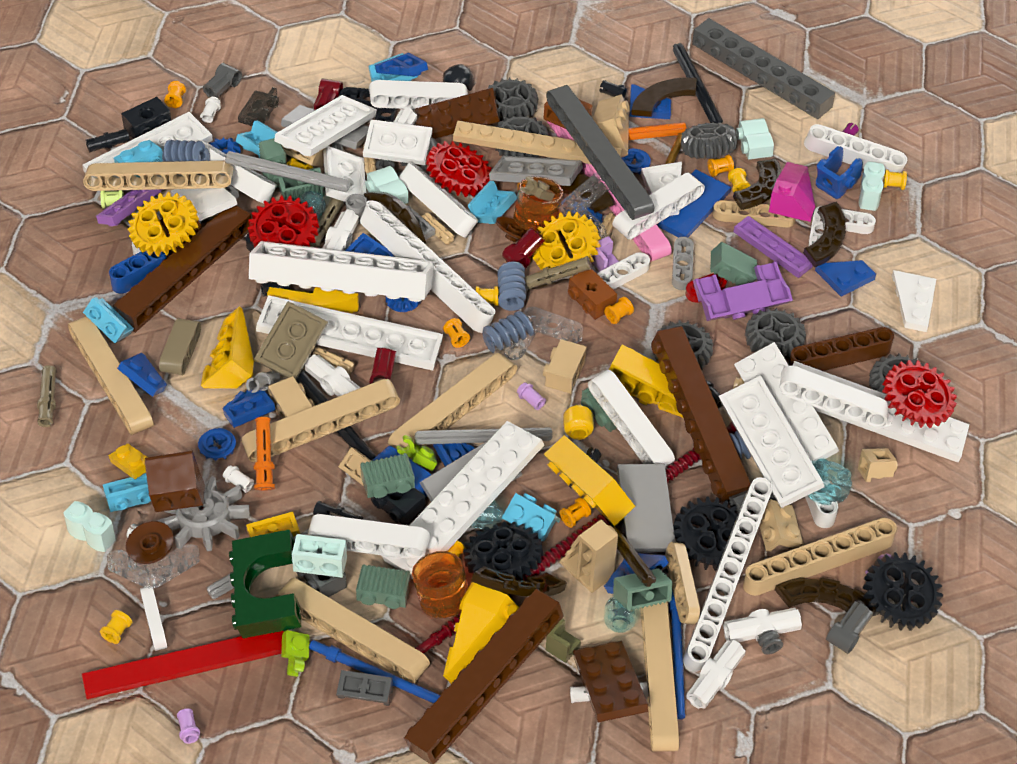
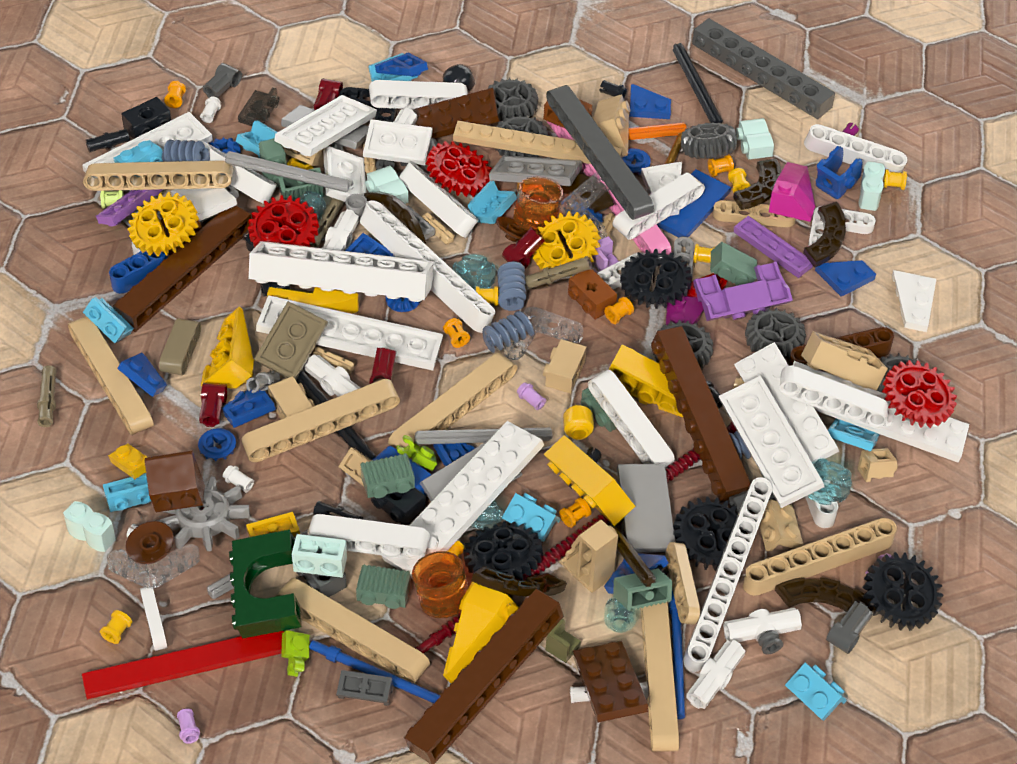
orange pin [253,417,275,491] -> none
dark tan plate [520,176,555,202] -> none
dark brown tile [631,78,697,117] -> none
none -> dark red piece [199,383,227,427]
none -> clear light blue plate [452,254,496,291]
none -> black gear [620,249,692,309]
none -> magenta wing [665,296,704,326]
none -> yellow bush [693,244,715,263]
none -> medium azure bracket [785,663,847,721]
none -> tan wedge [801,331,888,391]
none -> medium azure tile [828,418,880,451]

